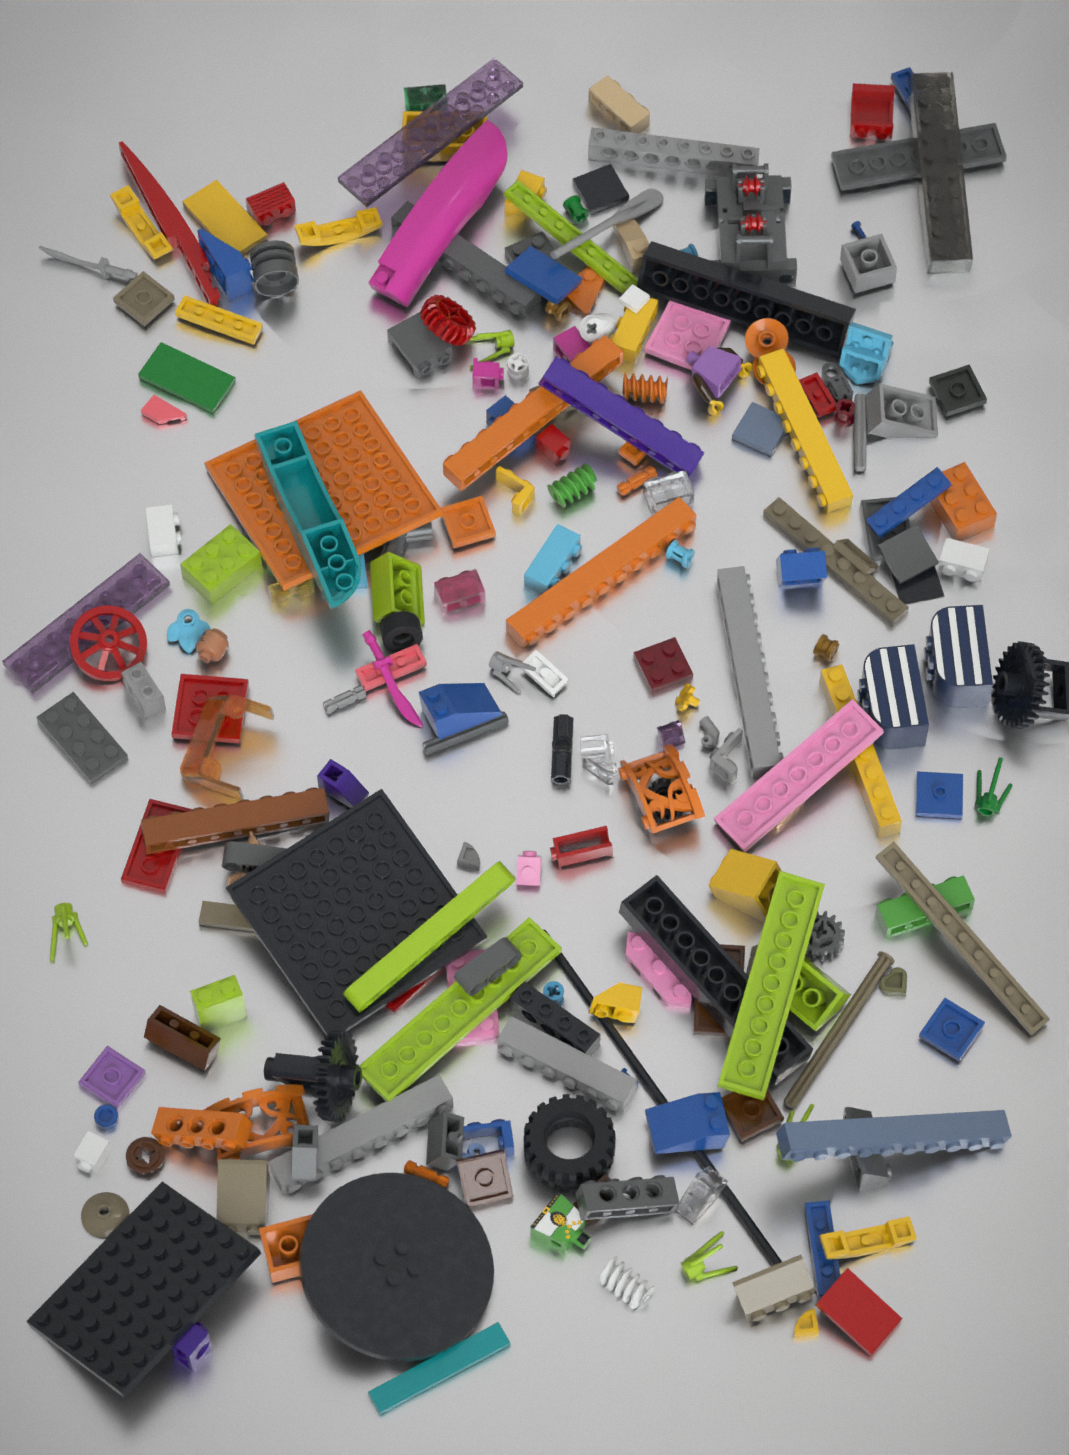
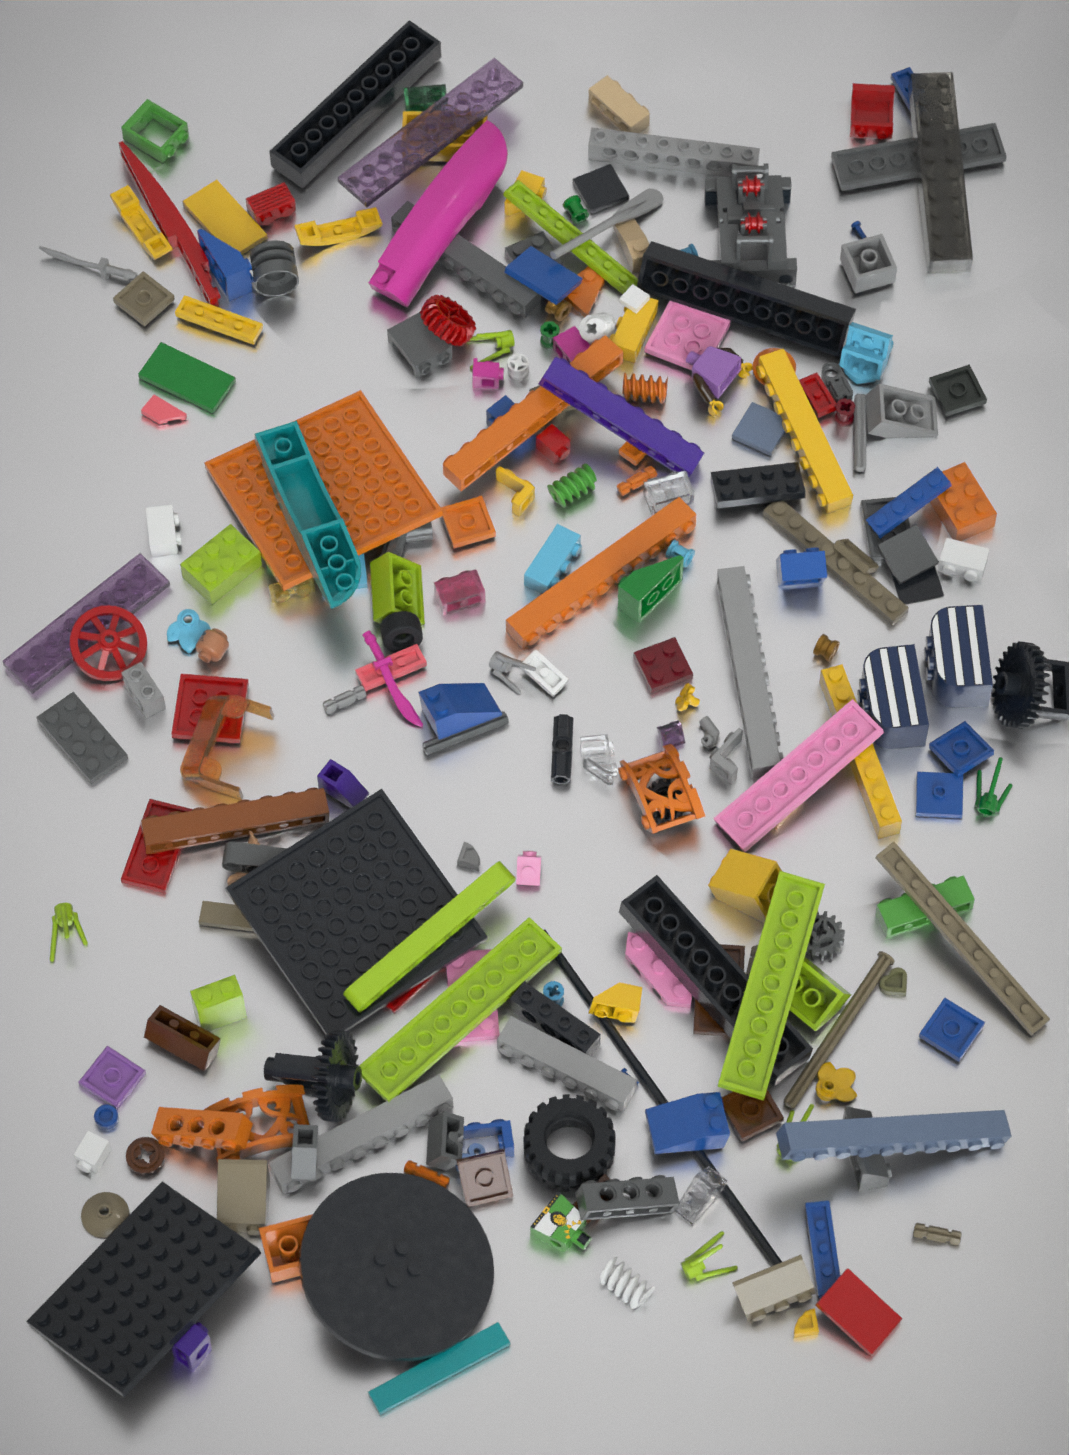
dark grey beam [454,937,522,996] -> none
red window [550,826,613,868] -> none
orange dish [745,318,789,359] -> none
yellow slope [819,1216,917,1259] -> none
none -> bright green window [121,99,189,163]
none -> black brick [269,20,441,189]
none -> green bush [540,321,560,349]
none -> green slope [618,555,684,623]
none -> black plate [711,462,806,508]
none -> yellow plate [815,1062,858,1102]
none -> dark tan axle [913,1223,962,1245]
none -> blue plate [929,721,994,777]

